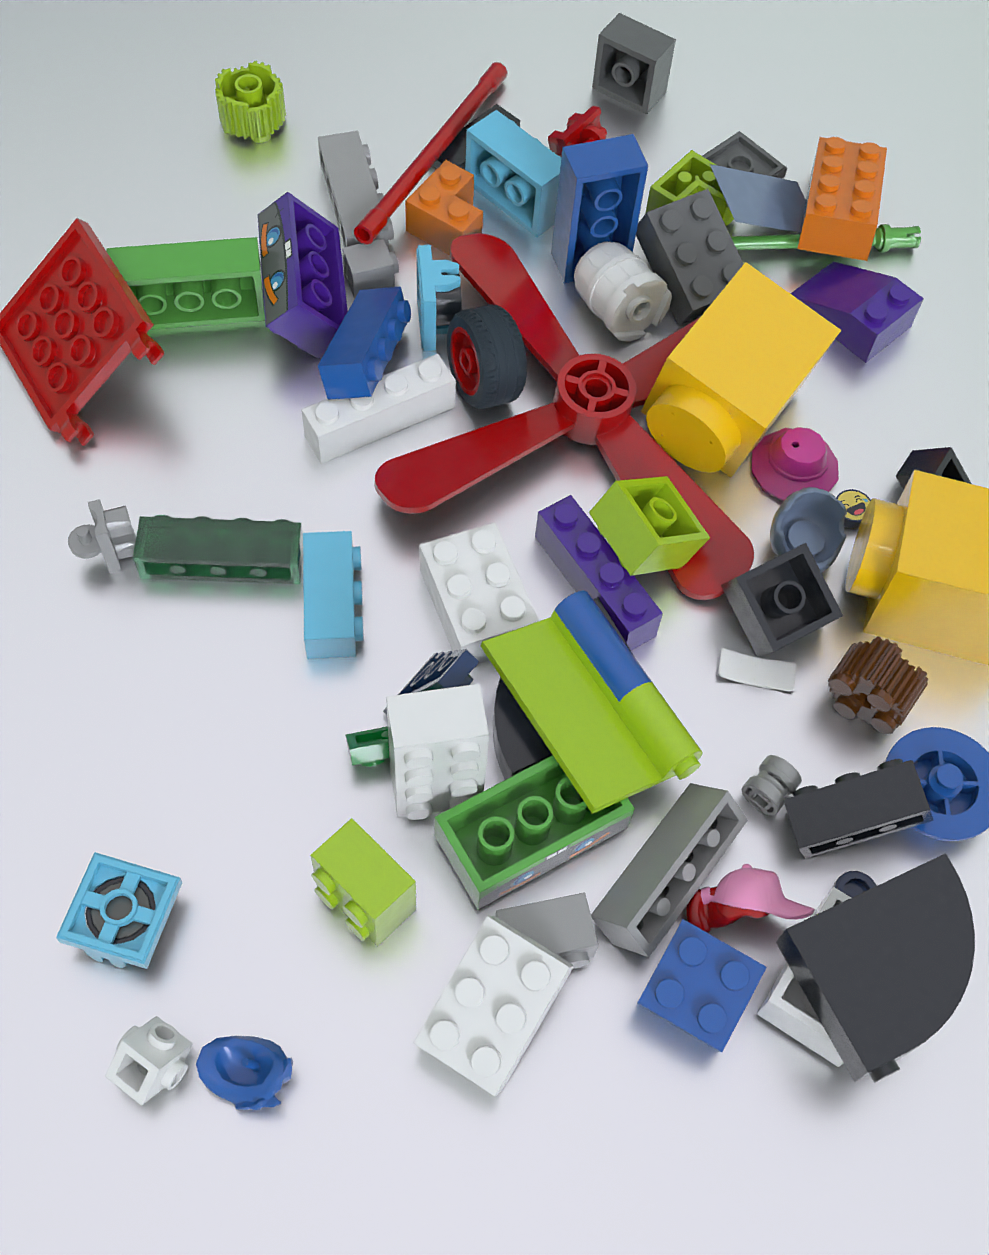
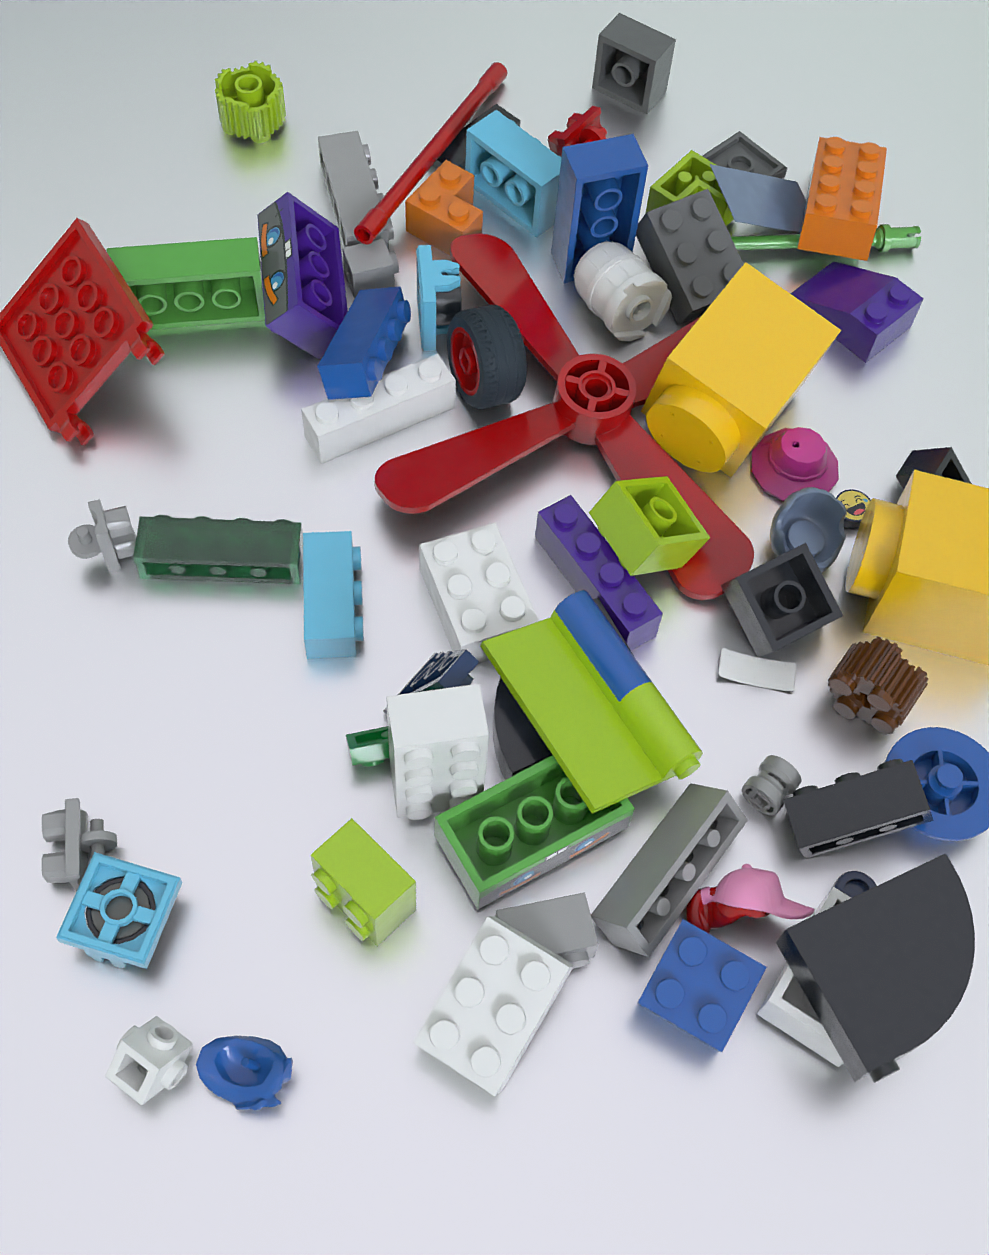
none -> light grey hips [42,798,117,891]

